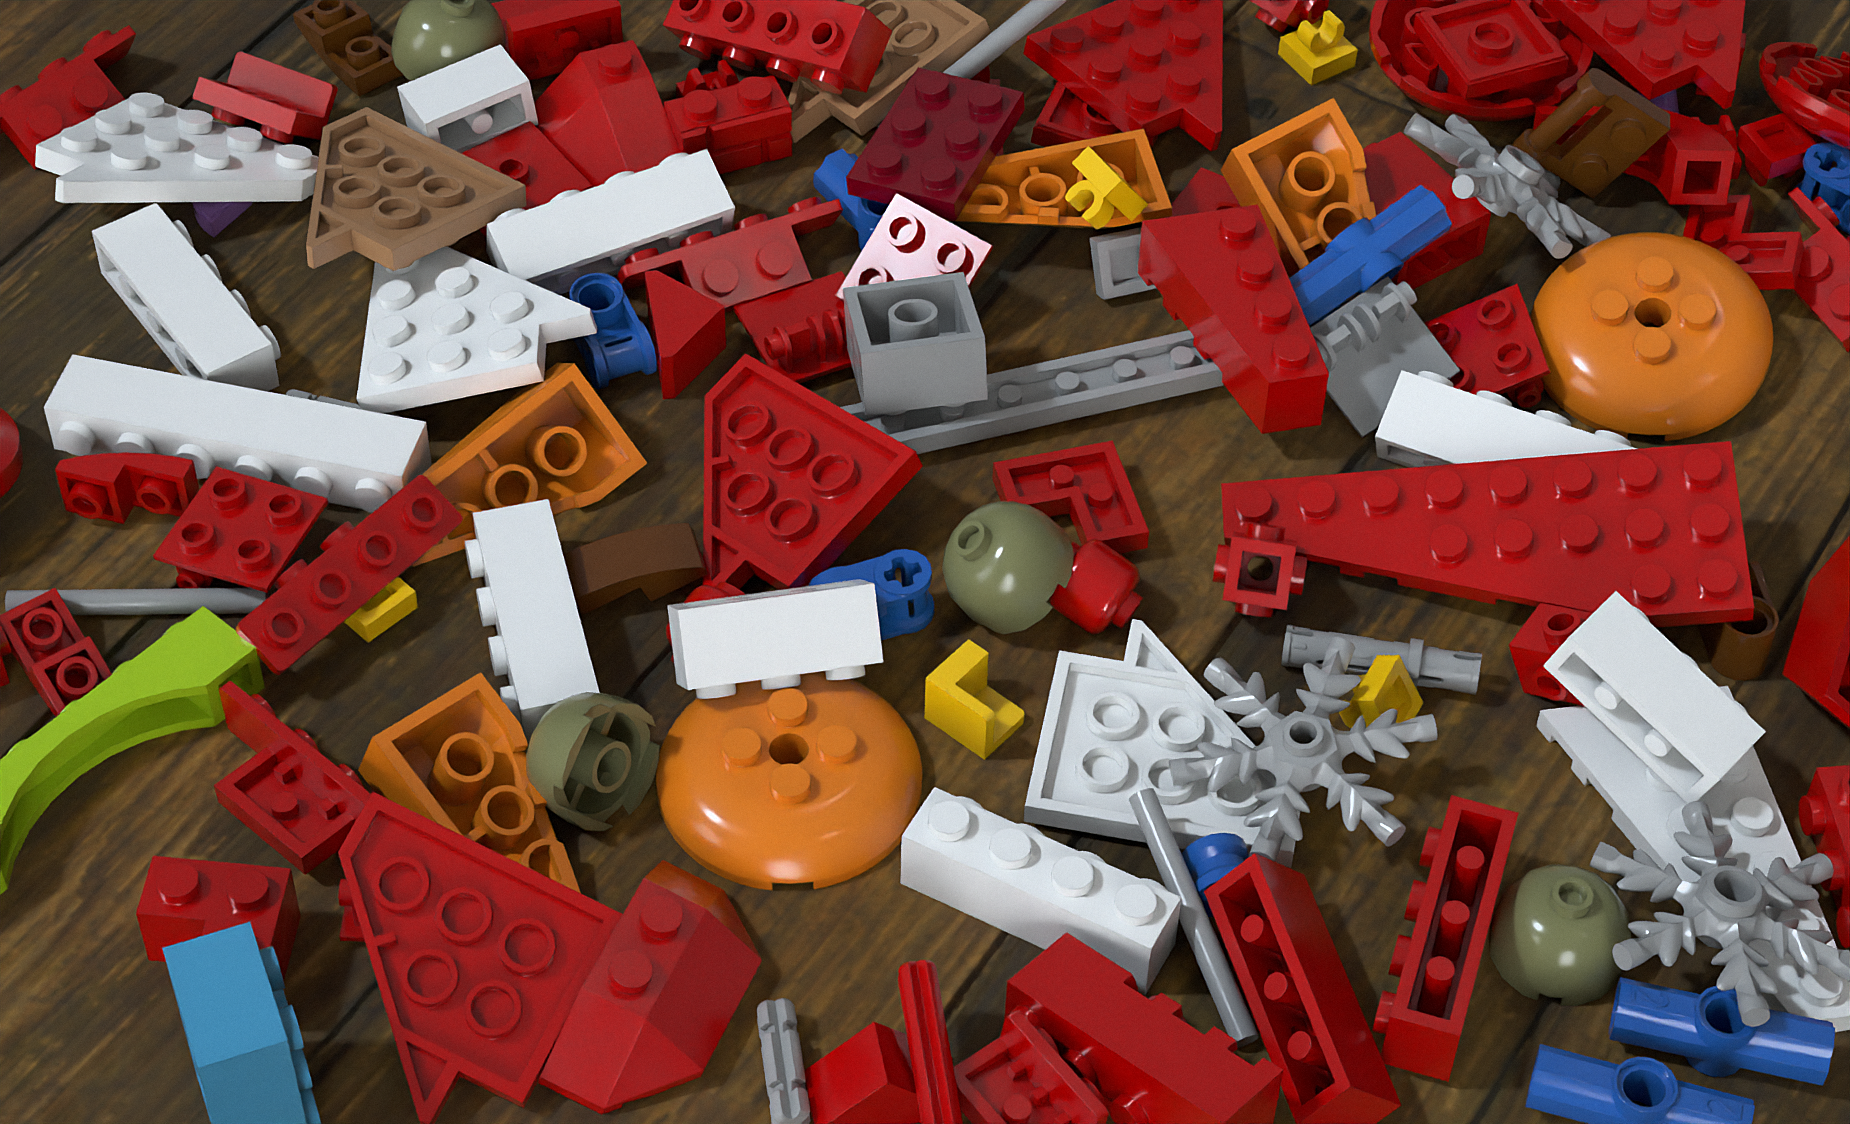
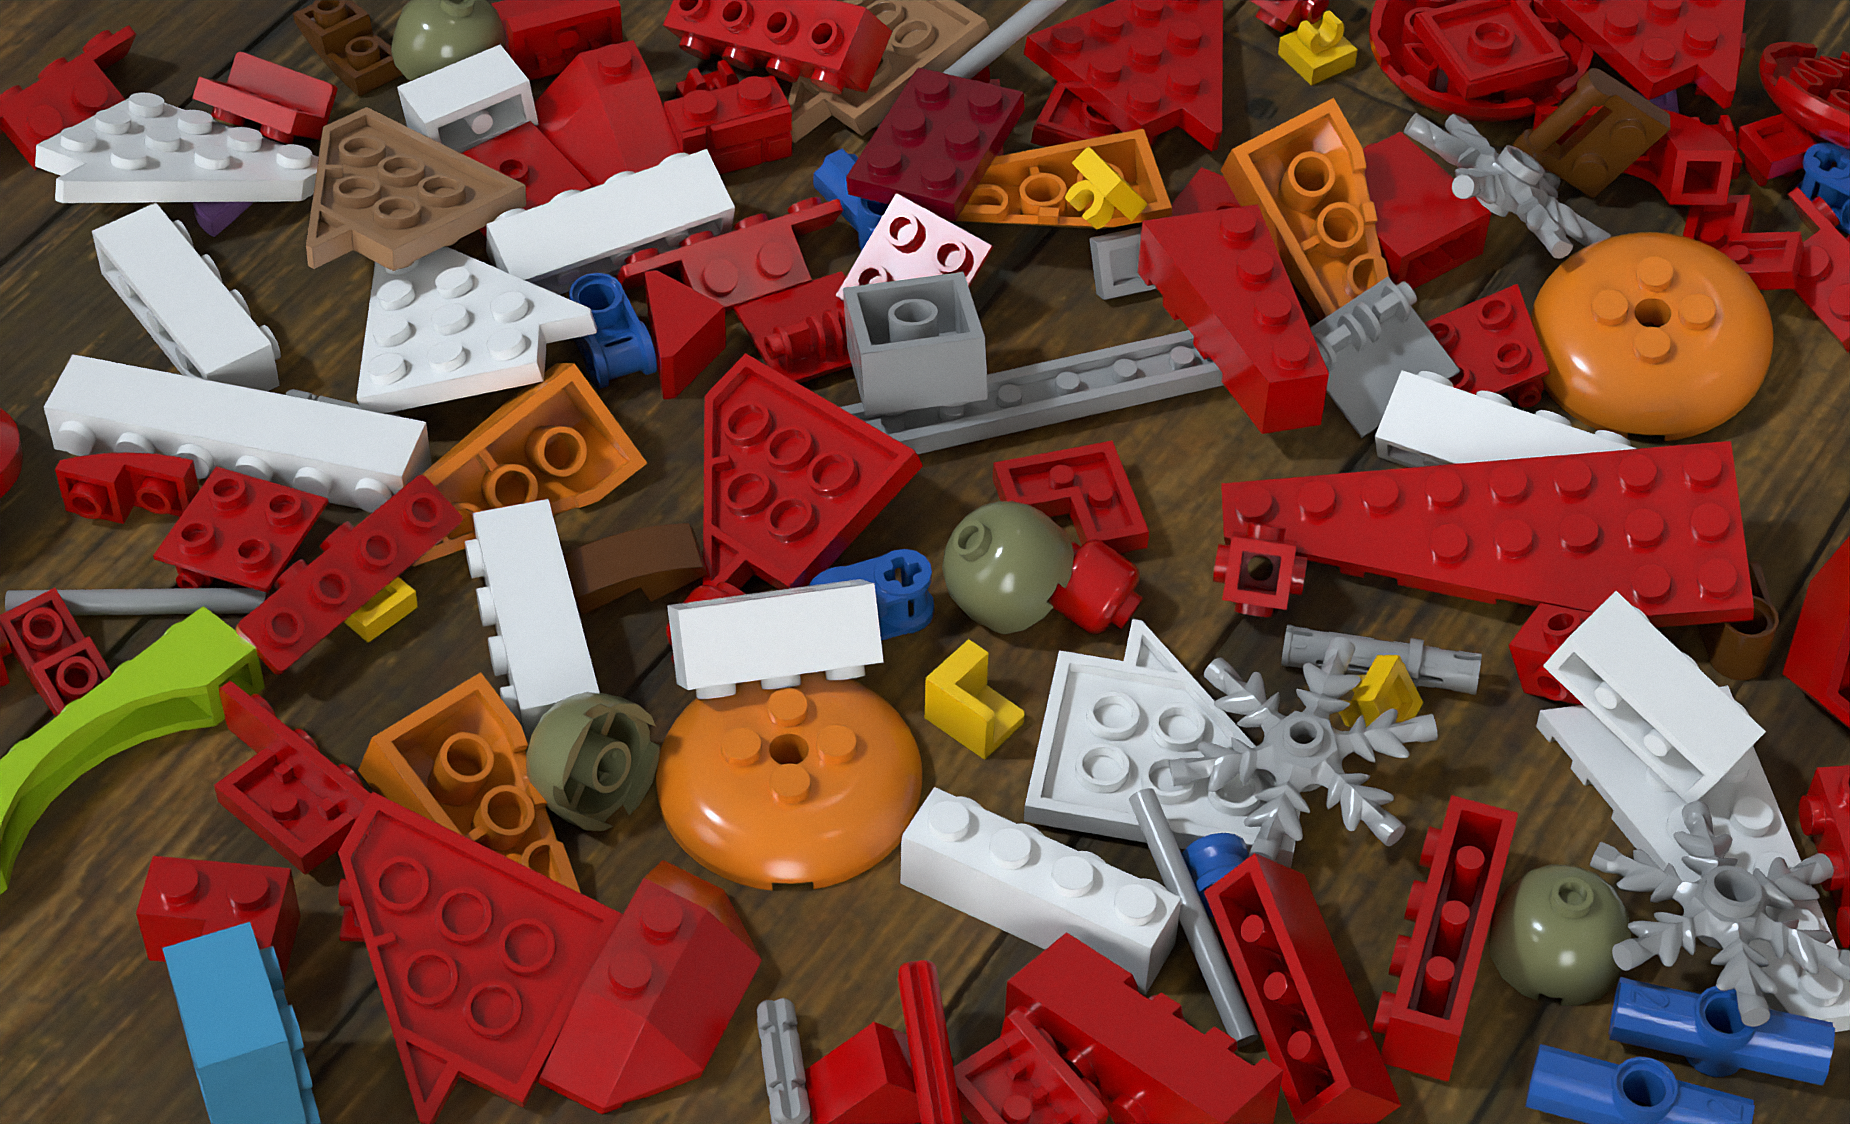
blue piece [1289,185,1452,328] -> none

